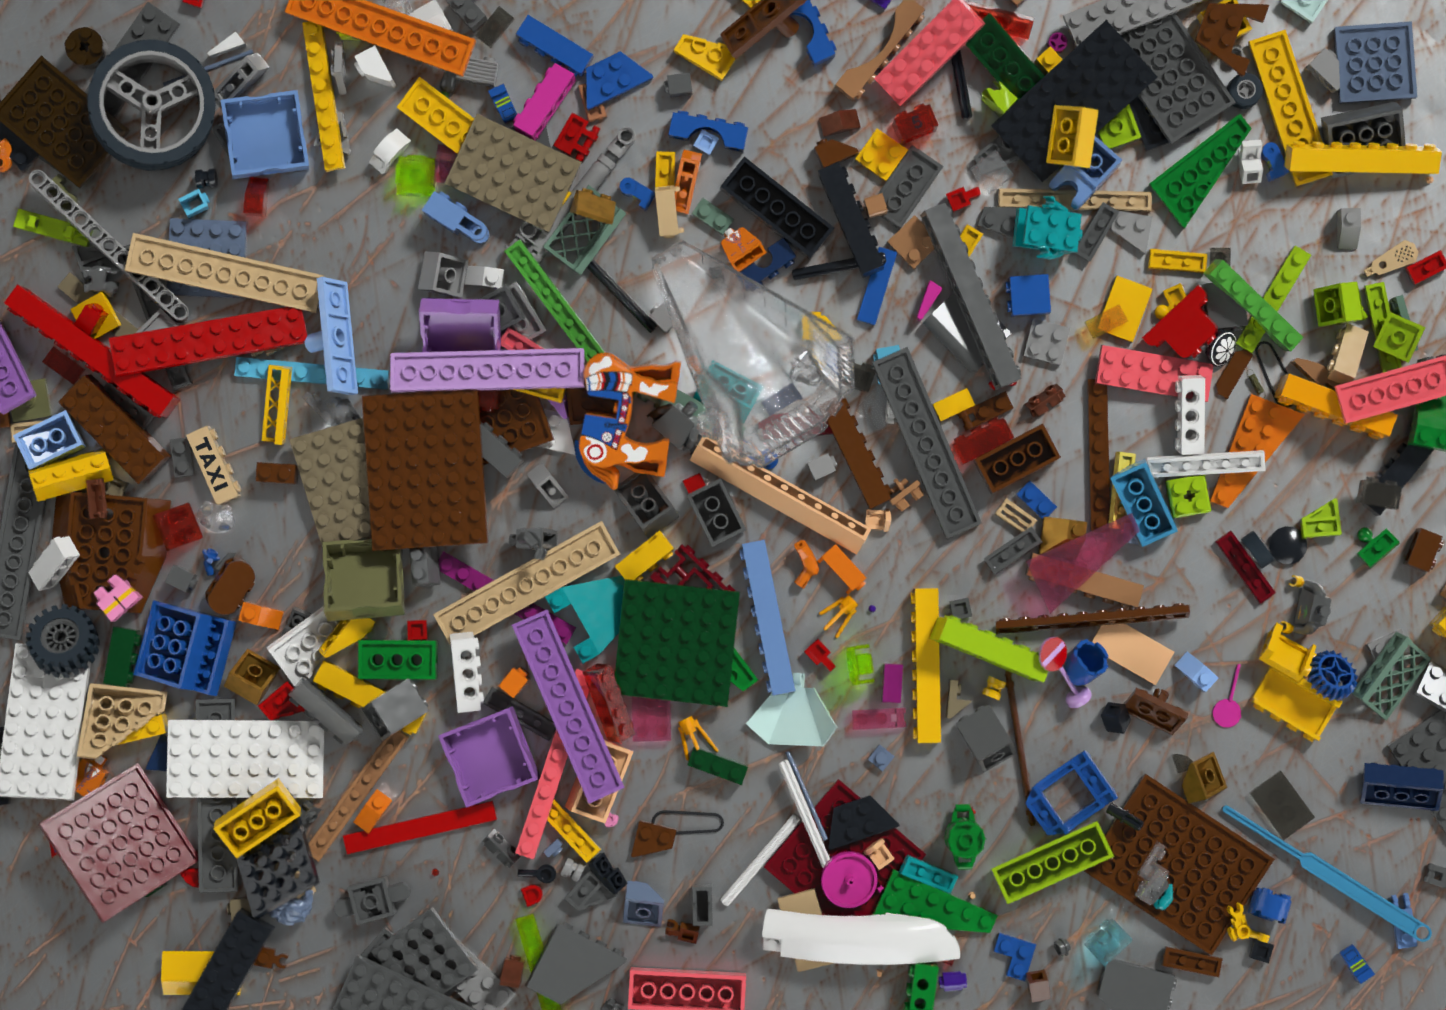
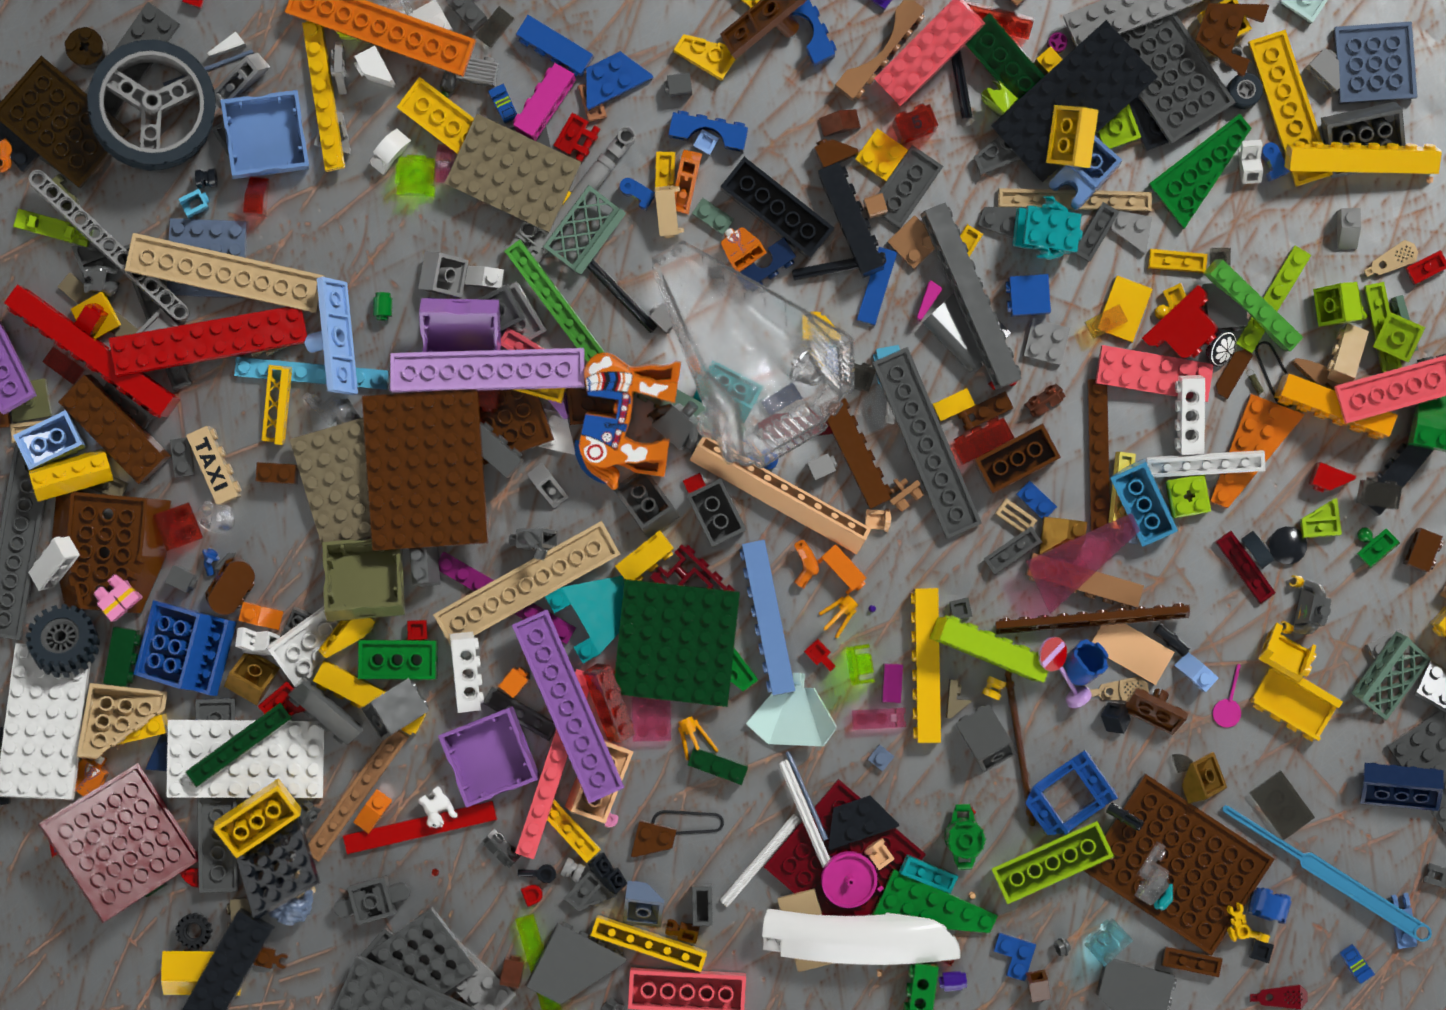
copper hinge [86,478,108,519] -> none
medium blue brick [422,191,490,244] -> none
sand blue plate [543,837,563,858] -> none
pearl gold slope [570,188,616,225] -> none
red plate [946,187,981,212] -> none
clear piece [970,150,1014,194] -> none
blue gear [1307,650,1358,701] -> none
none -> black tyre [175,913,213,949]
none -> dark green plate [185,702,292,787]
none -> white brick [235,627,280,655]
none -> green brick [373,292,393,321]
none -> white animal [418,786,457,828]
none -> yellow brick [591,915,707,972]
none -> tan piece [1090,676,1149,701]
none -> black pin [1153,623,1191,657]
none -> dark red piece [1250,984,1308,1010]
none -> red slope [1308,462,1356,493]

